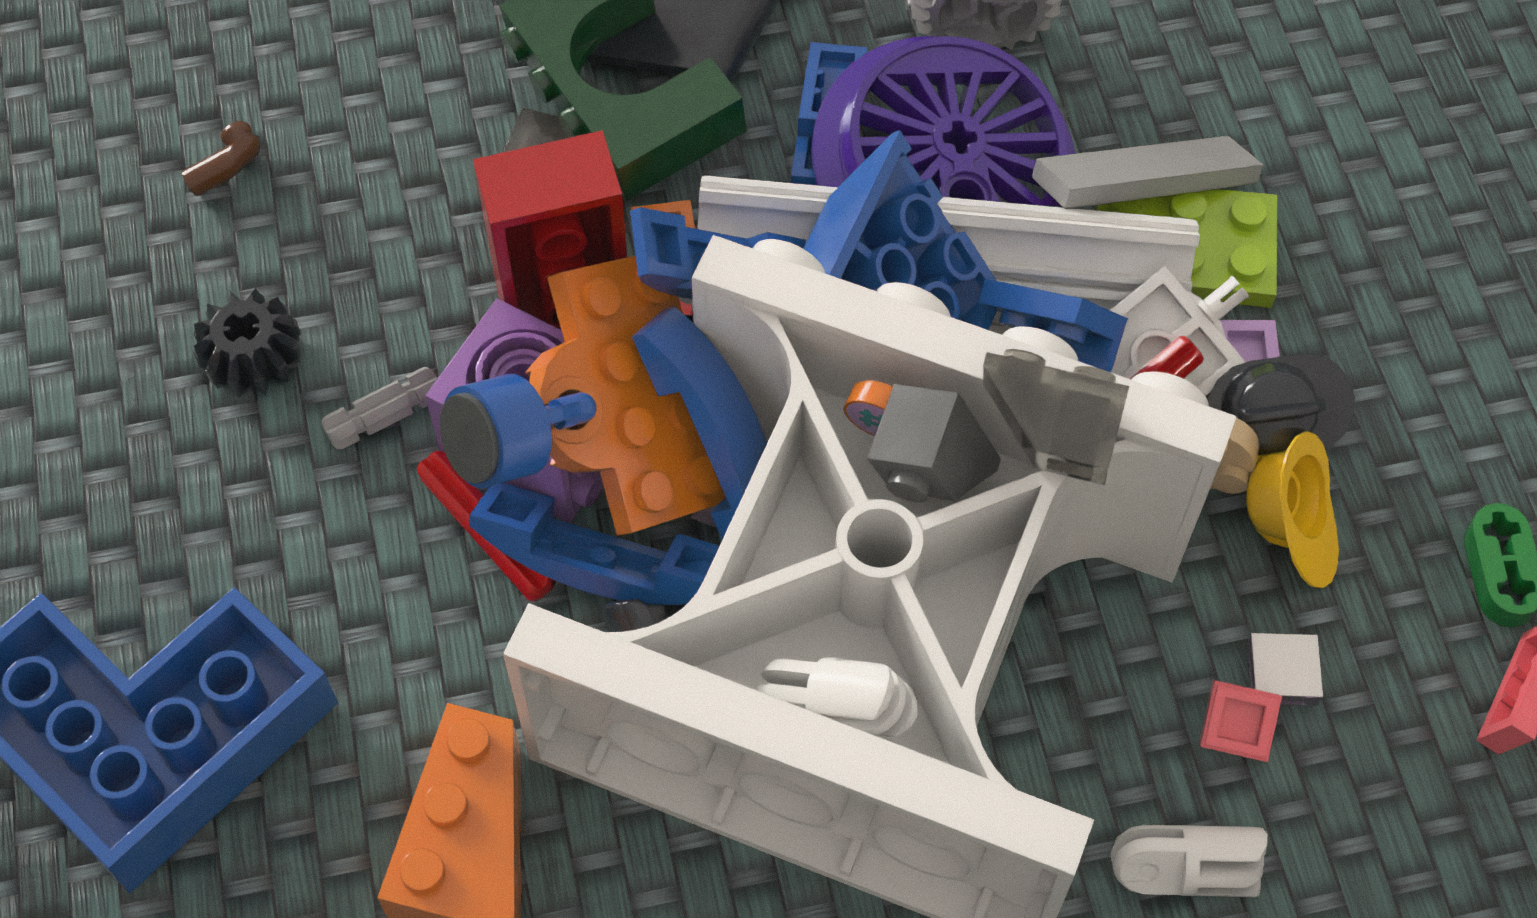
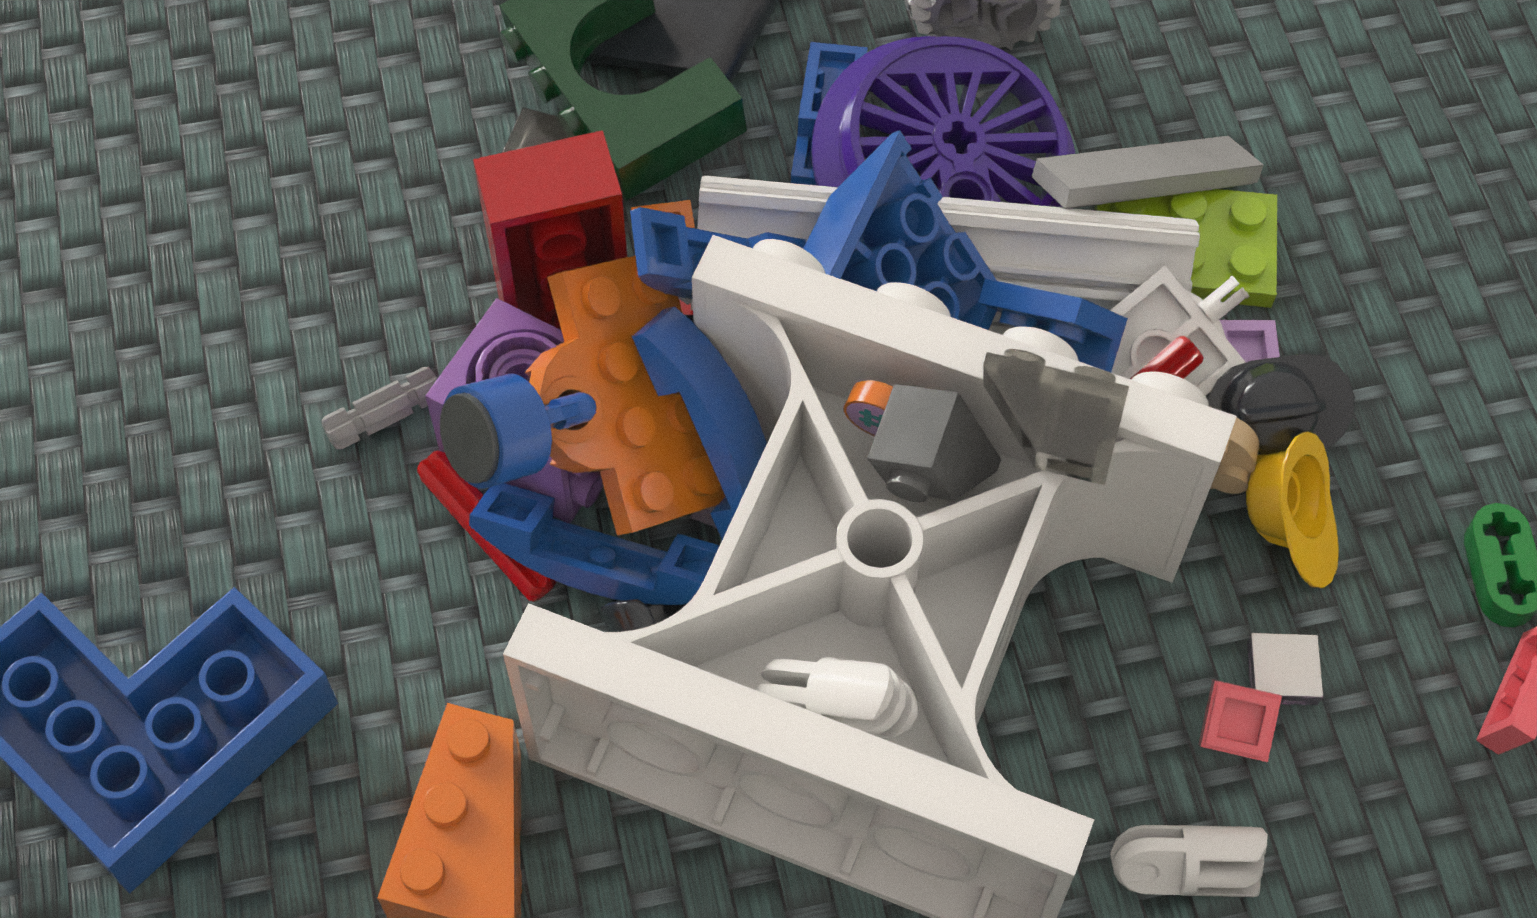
reddish brown arm [182,121,261,197] -> none
black gear [193,288,301,398] -> none

